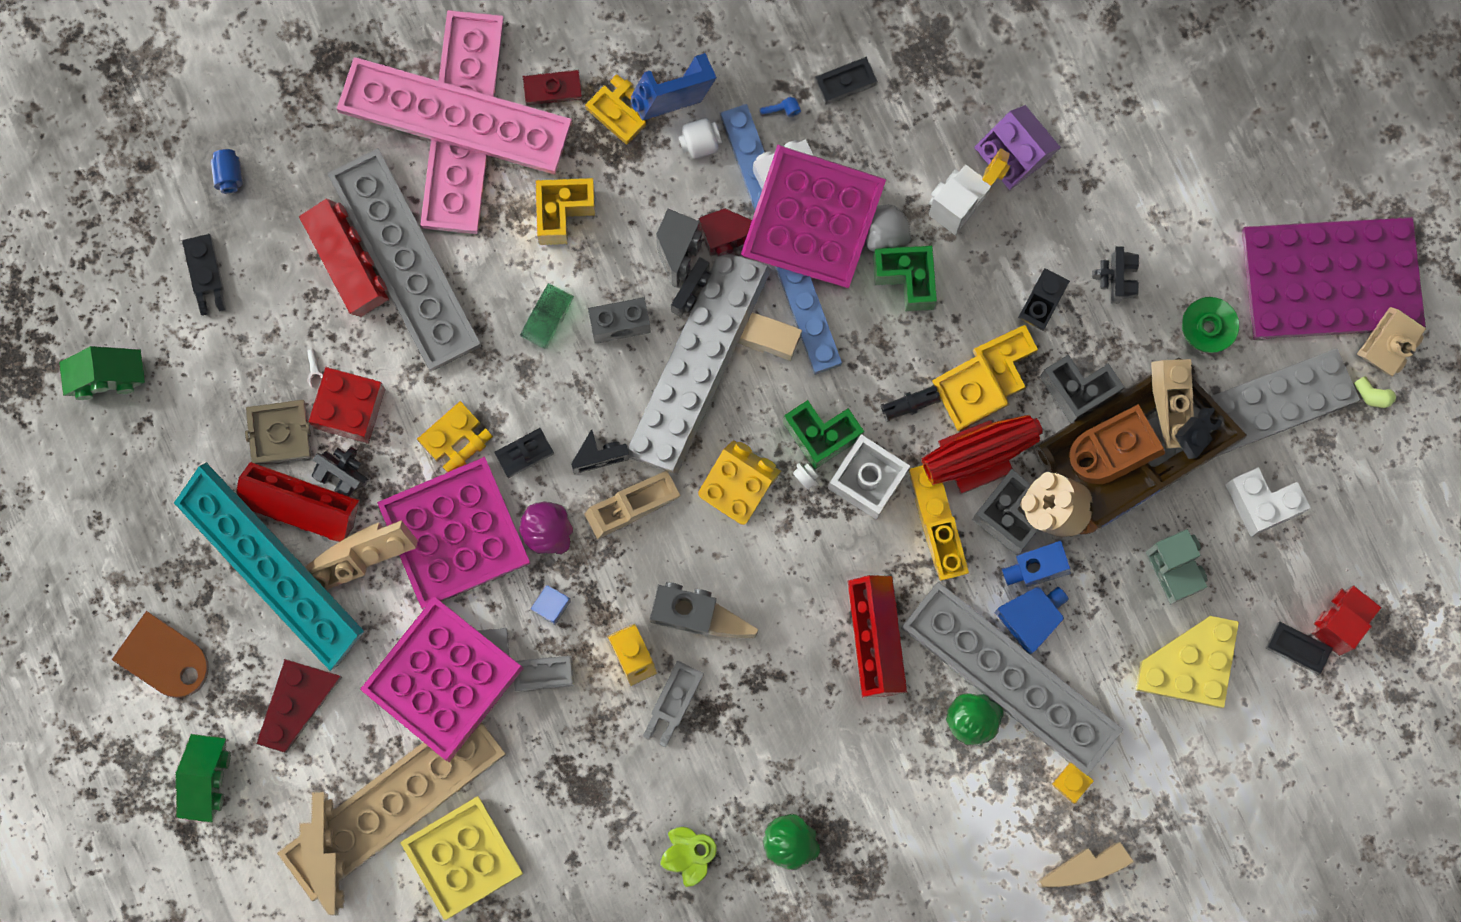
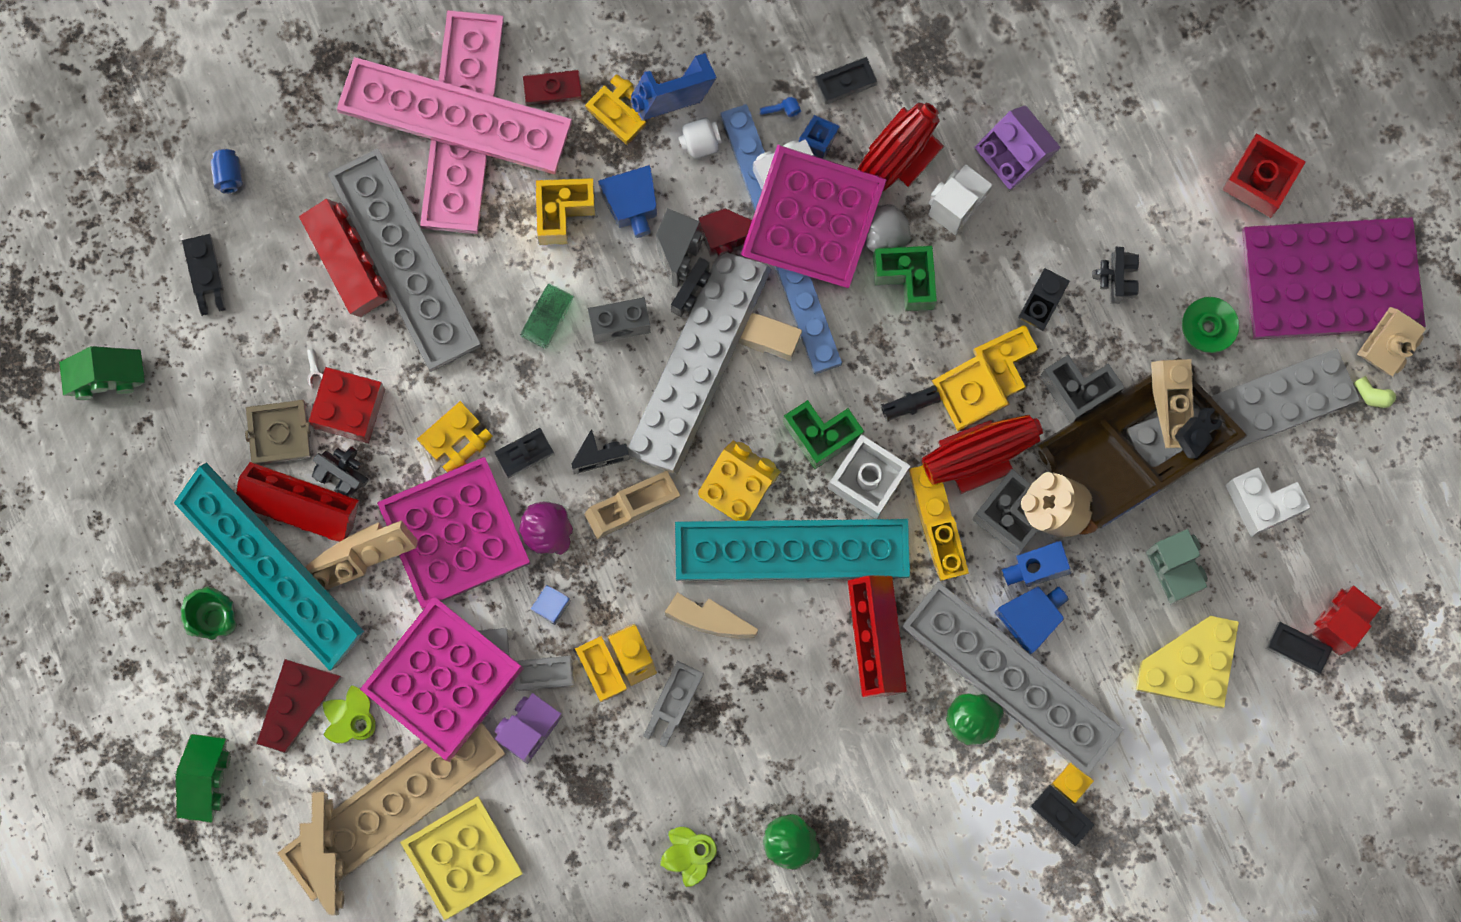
dark orange tile [111,611,209,698] -> none
dark grey brick [650,582,716,636] -> none
white plate [793,463,819,490] -> none
yellow plate [982,148,1010,186] -> none
tan slope [1036,842,1133,887] -> none
dark orange tile [1070,404,1166,484] -> none
none -> green hair [181,586,237,640]
none -> lime plate [322,686,376,744]
none -> medium lavender brick [494,693,563,764]
none -> yellow plate [575,636,627,703]
none -> blue torso [598,165,657,238]
none -> teal plate [675,519,910,581]
none -> blue slope [798,115,840,159]
none -> red plate [857,103,945,193]
none -> black plate [1029,784,1095,847]
none -> red brick [1222,133,1306,218]

